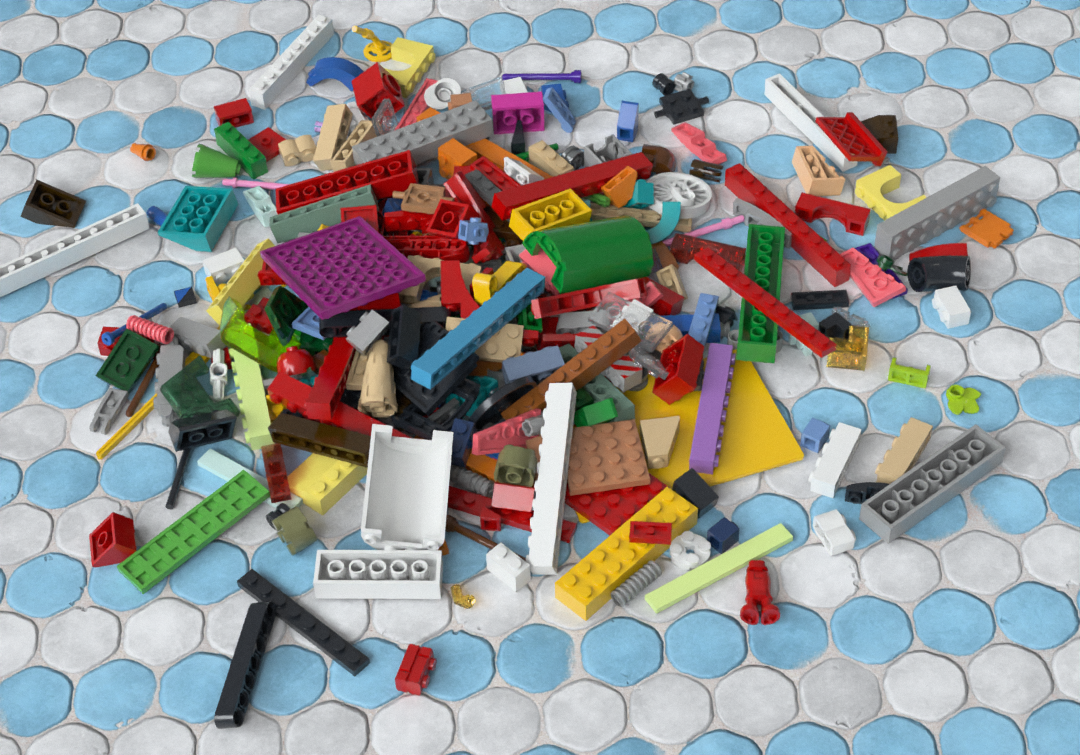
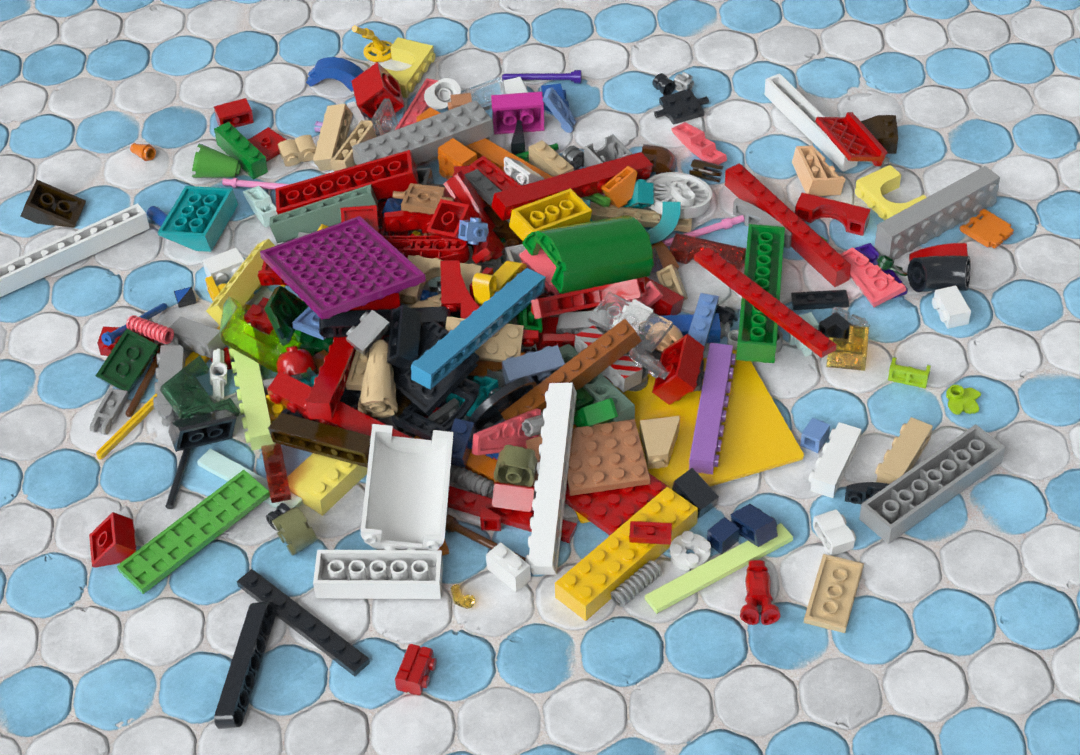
white brick [249,15,334,110] -> none
slope [617,100,639,142] -> none
none -> dark blue brick [730,504,778,547]
none -> tan tile [804,554,864,633]

